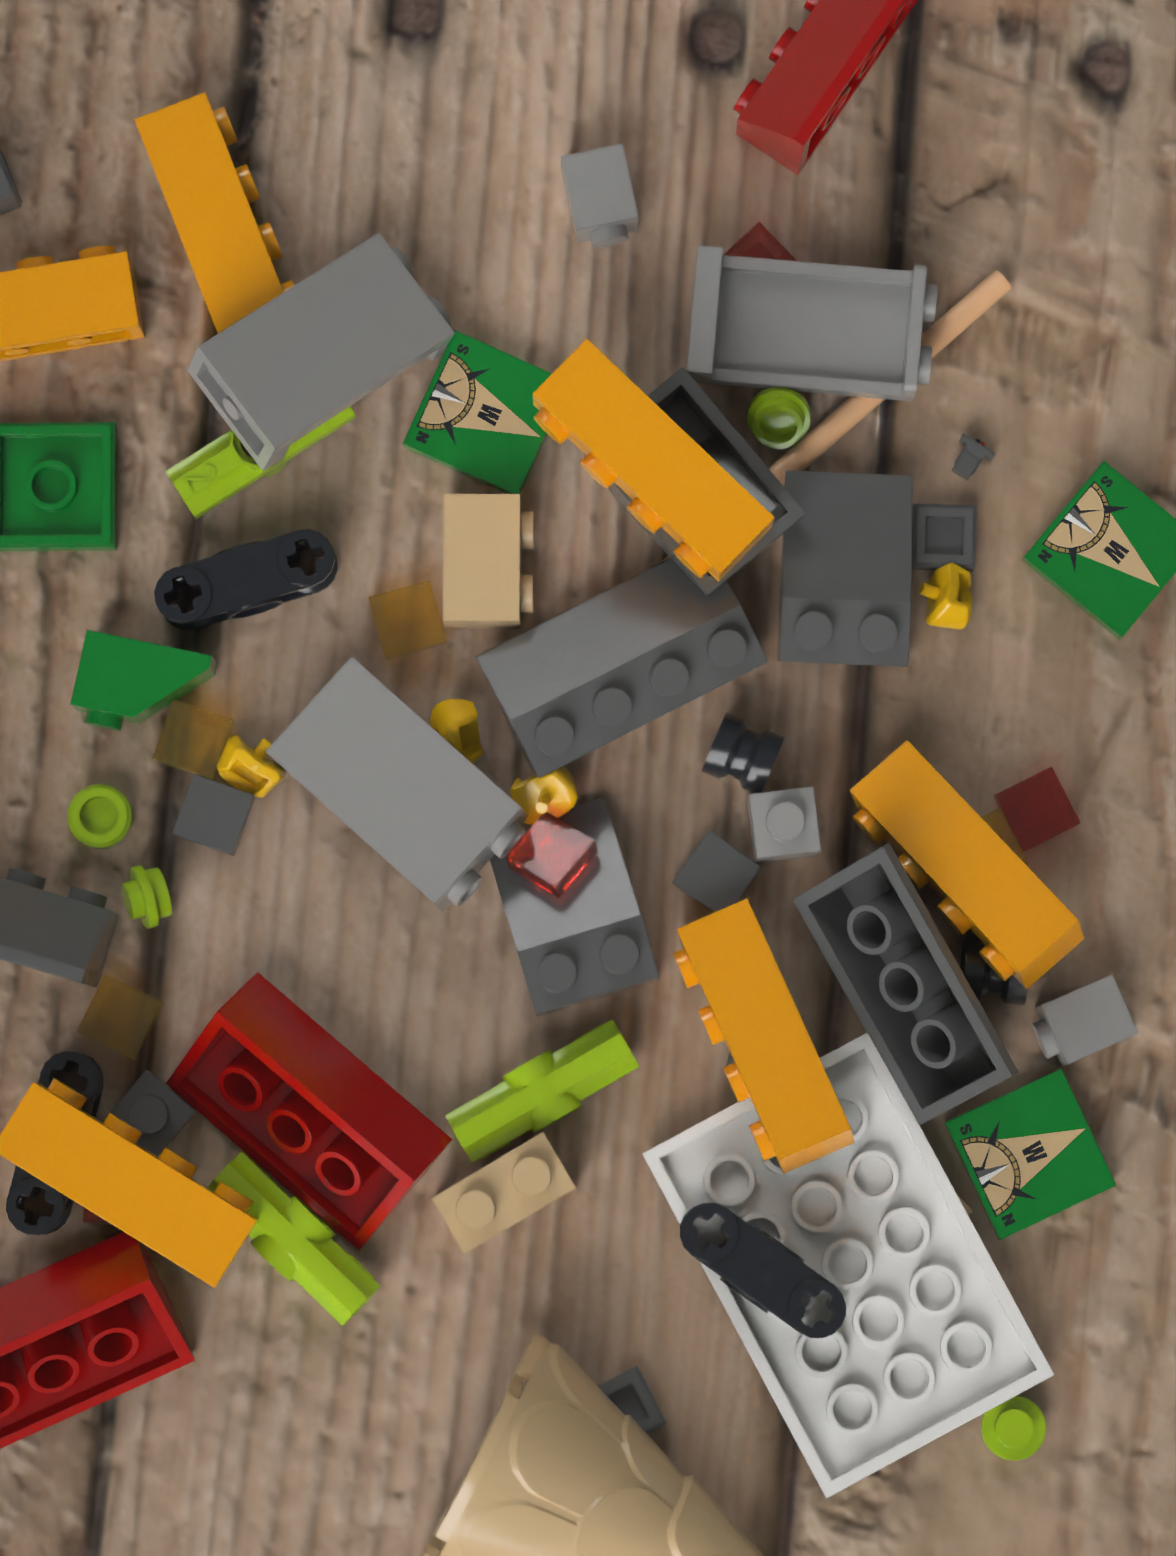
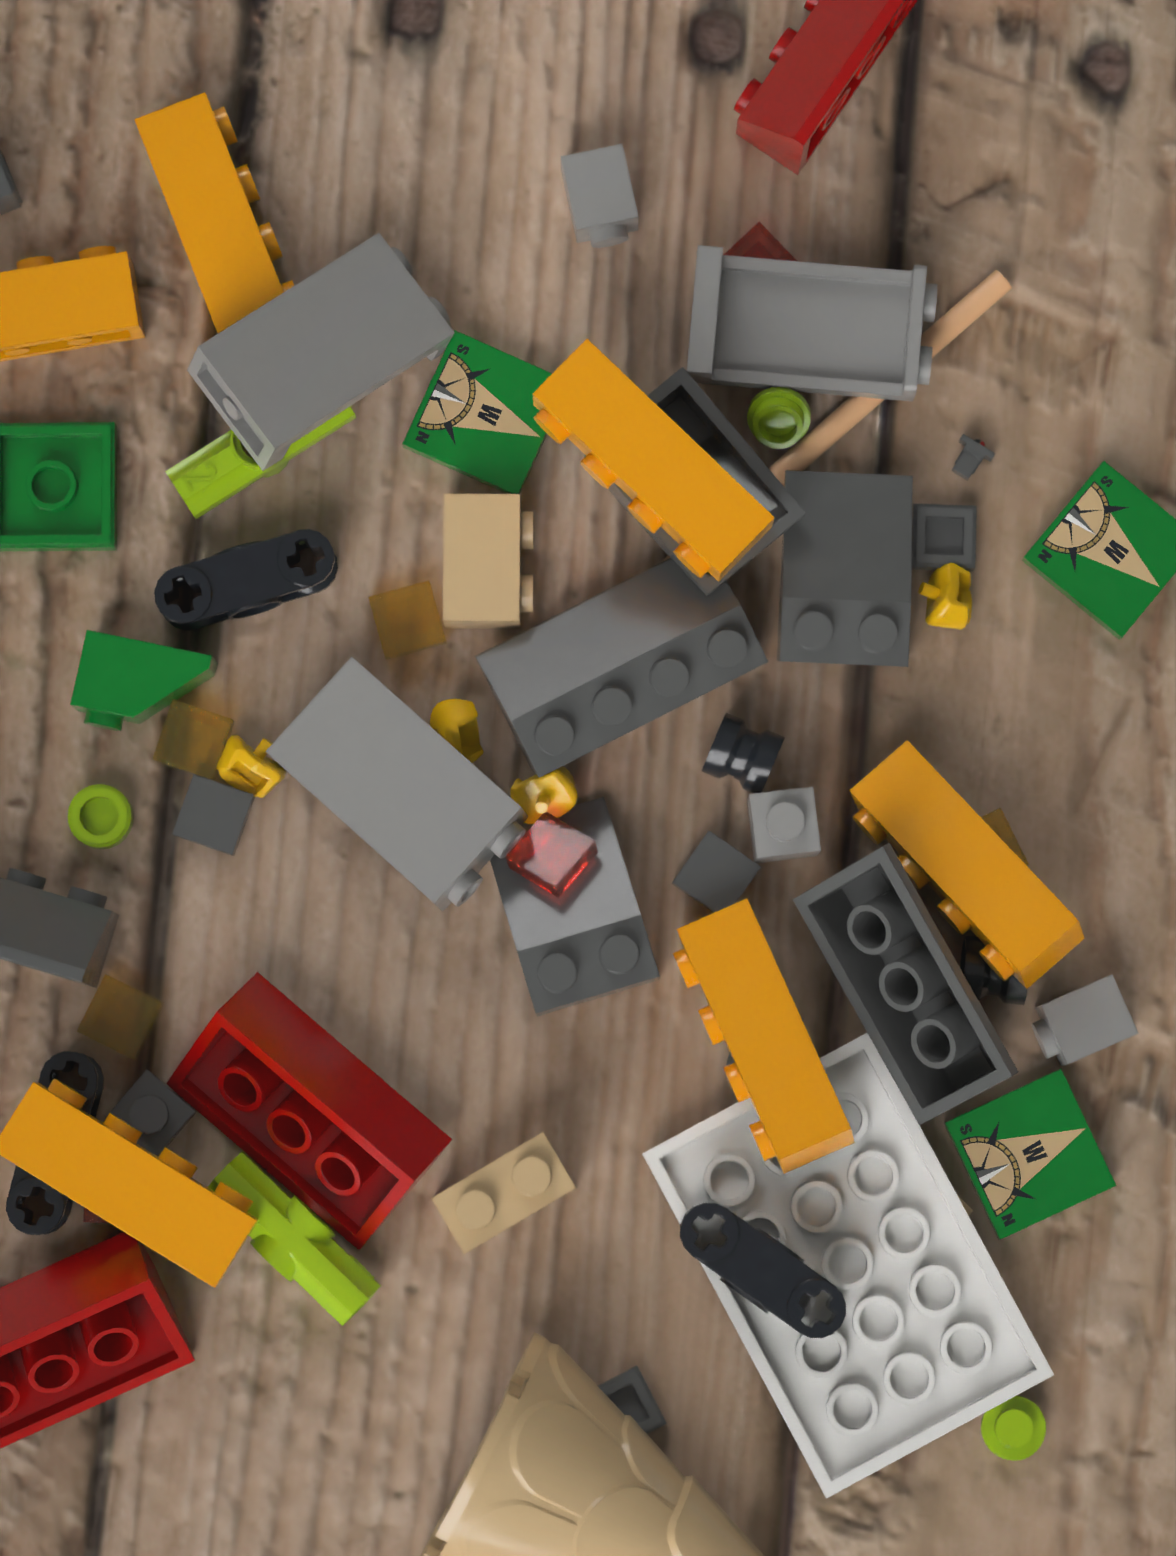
lime plate [121,865,172,929] -> none
lime piece [445,1019,640,1163] -> none
clear red tile [993,767,1081,853] -> none

